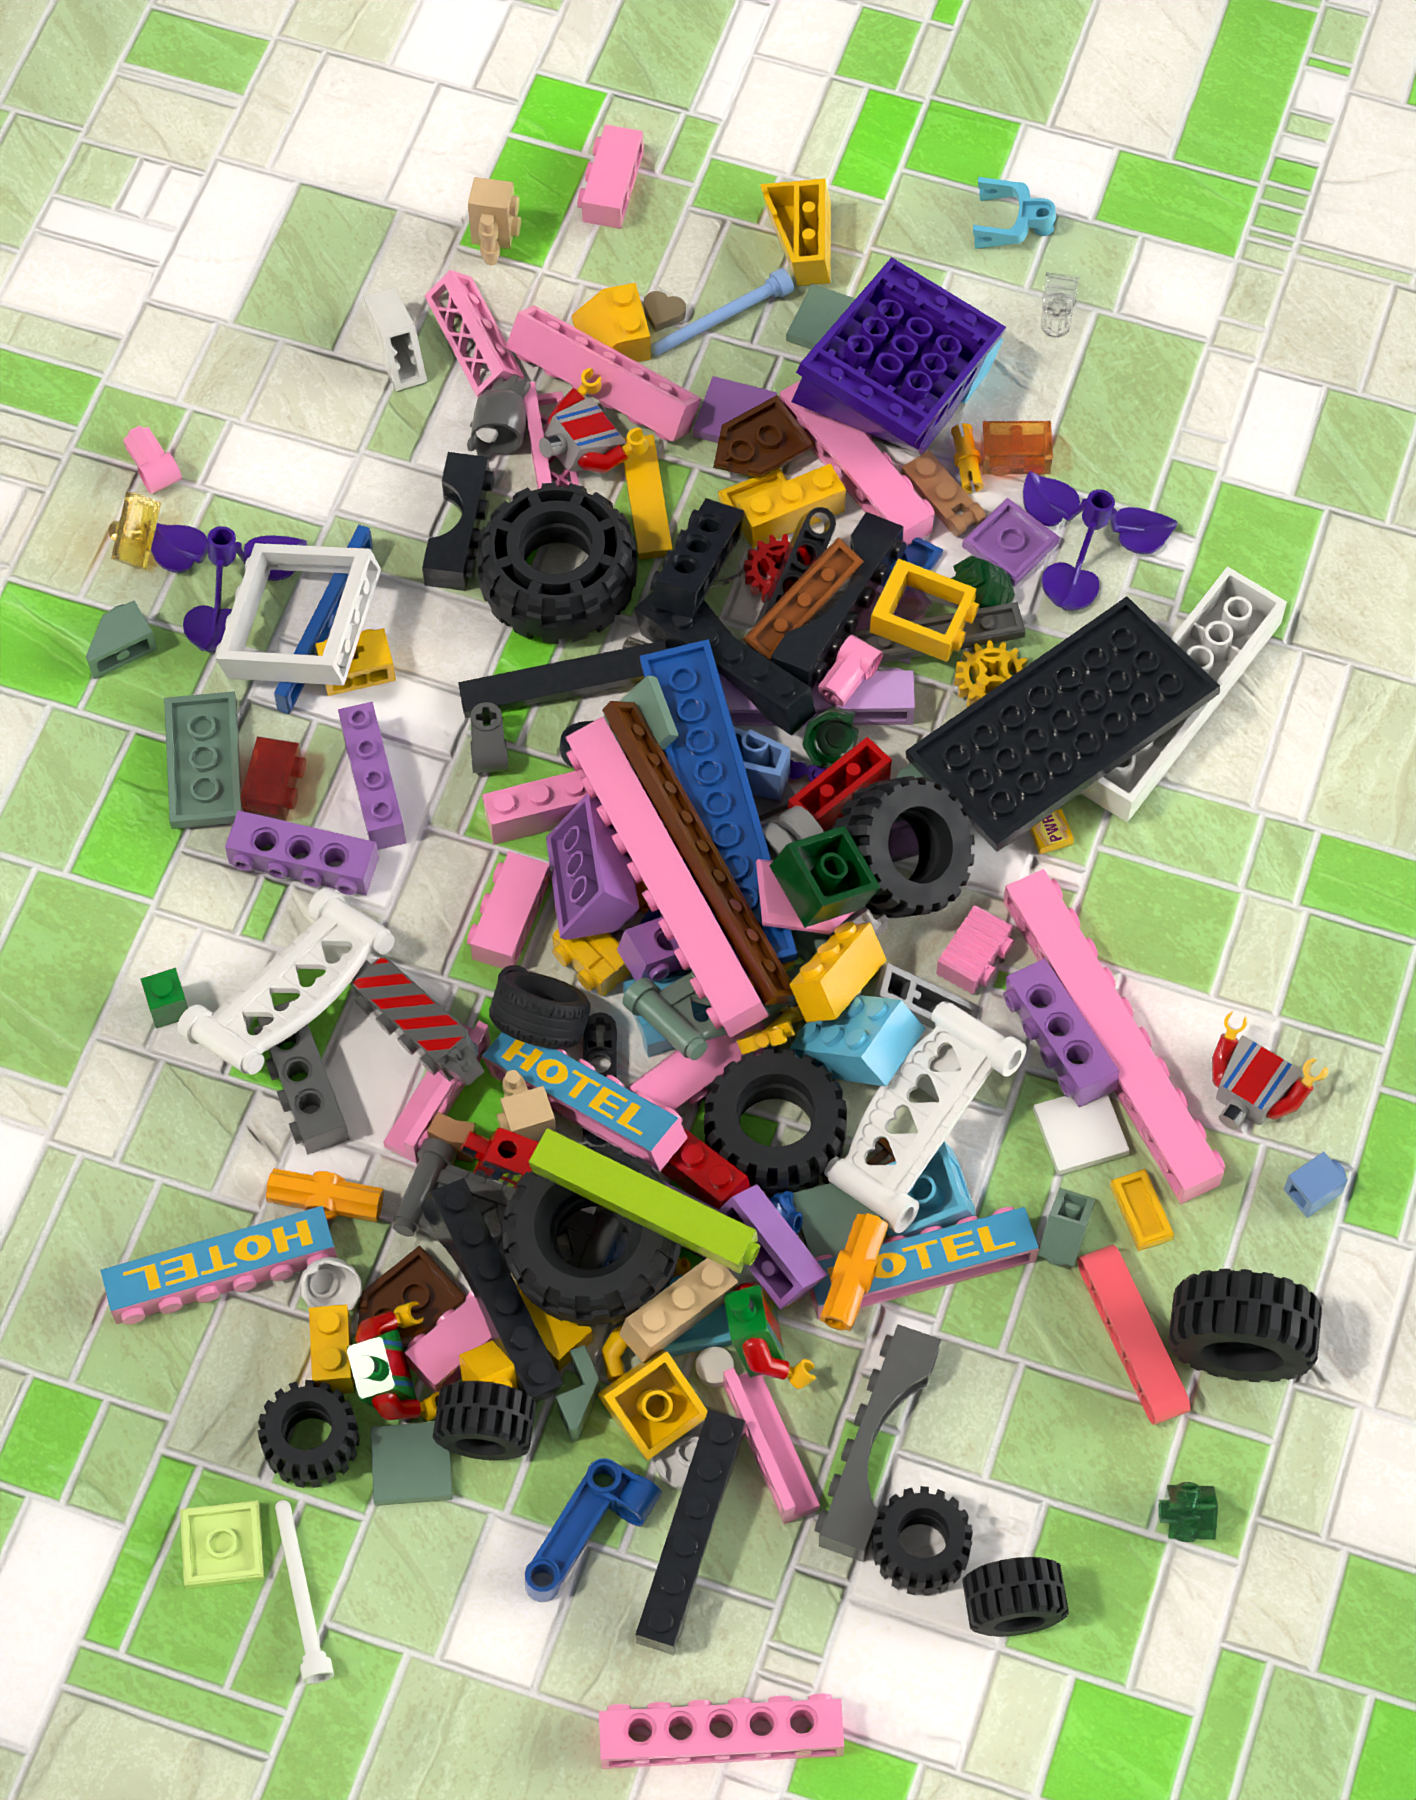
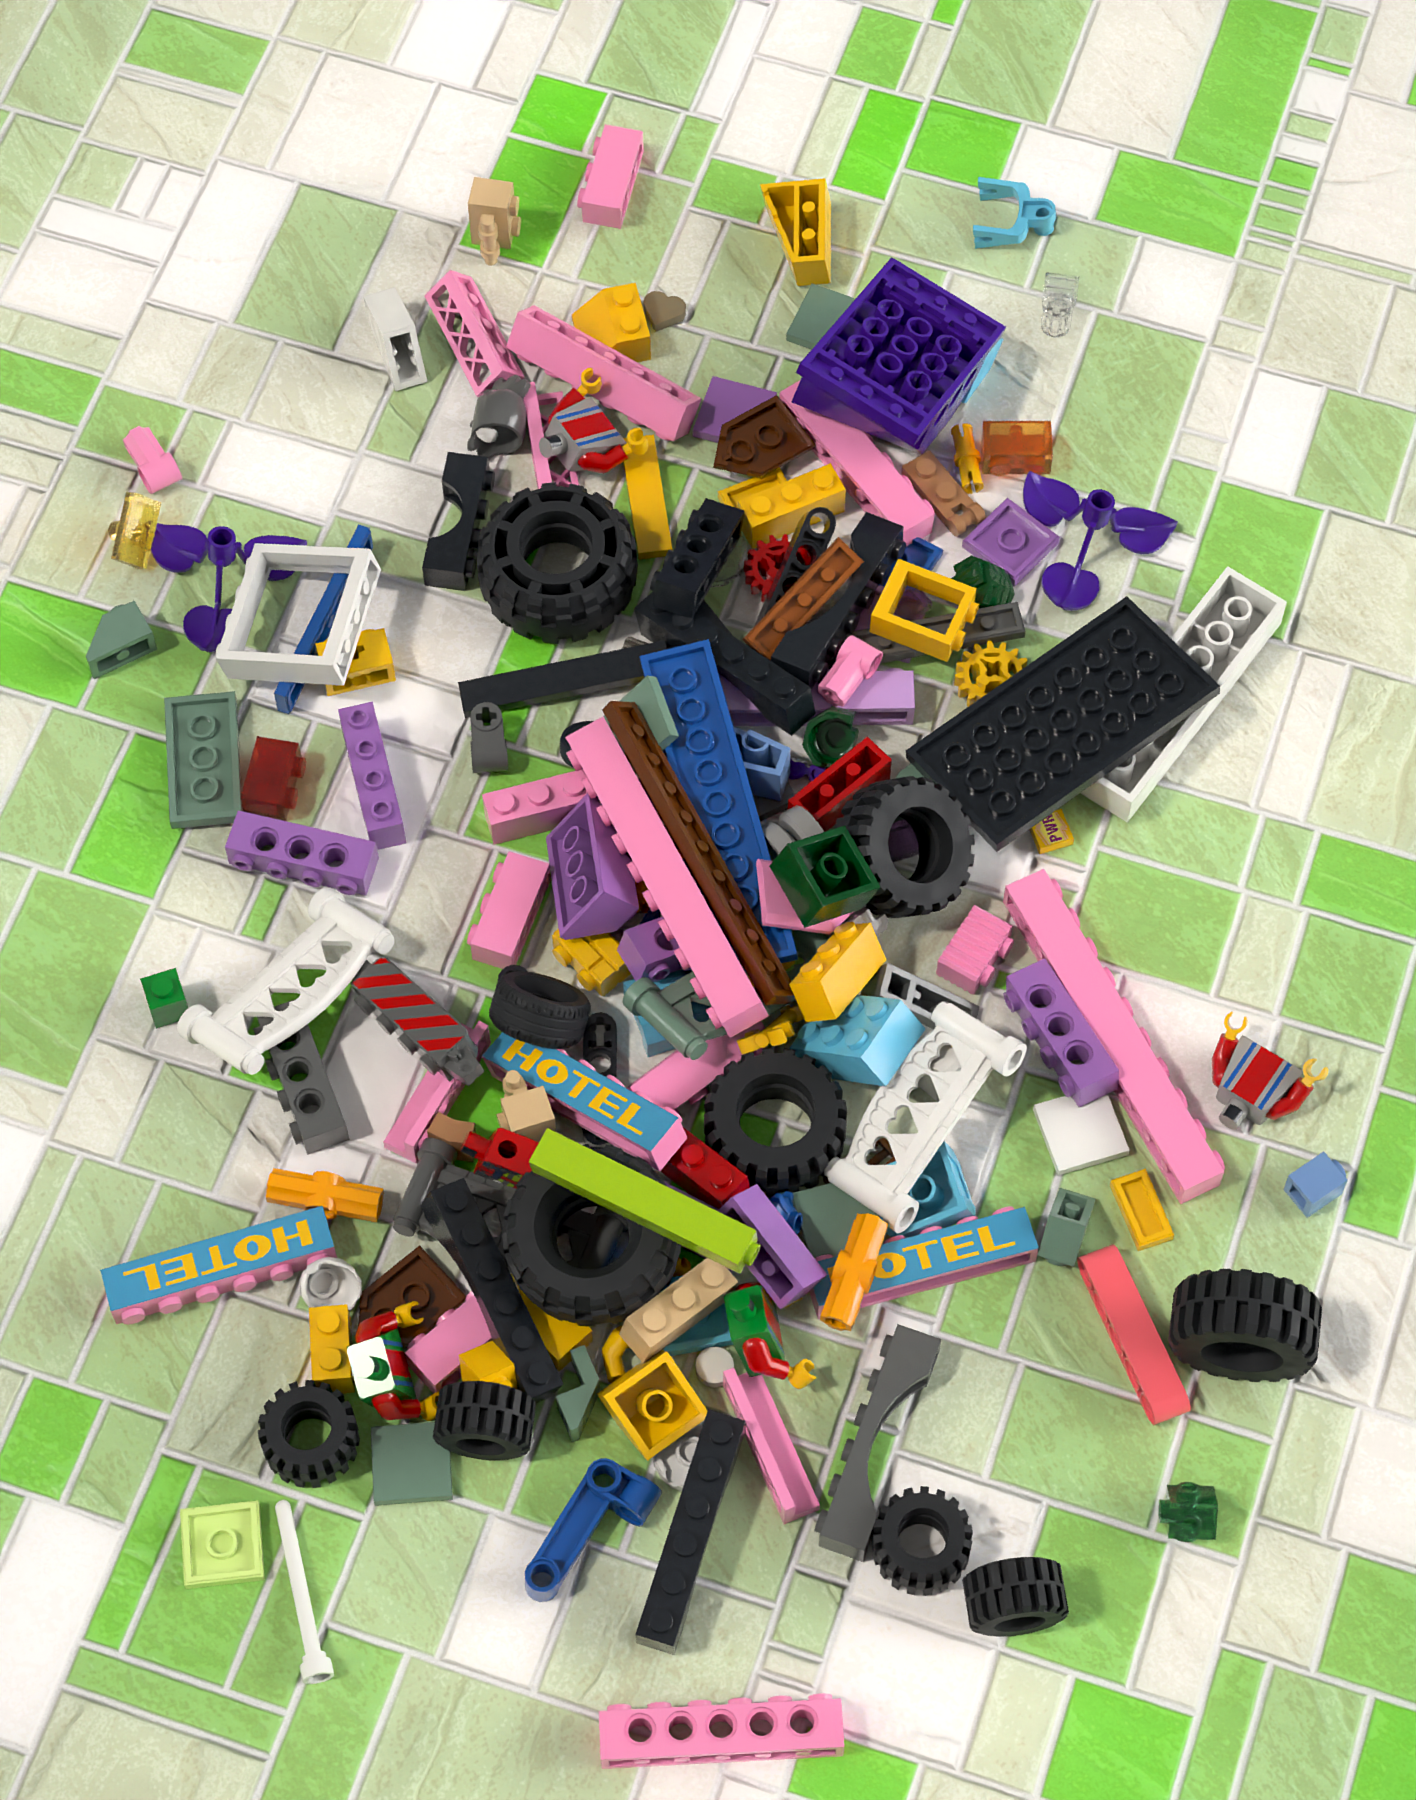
light blue piece [651,268,794,356] -> none

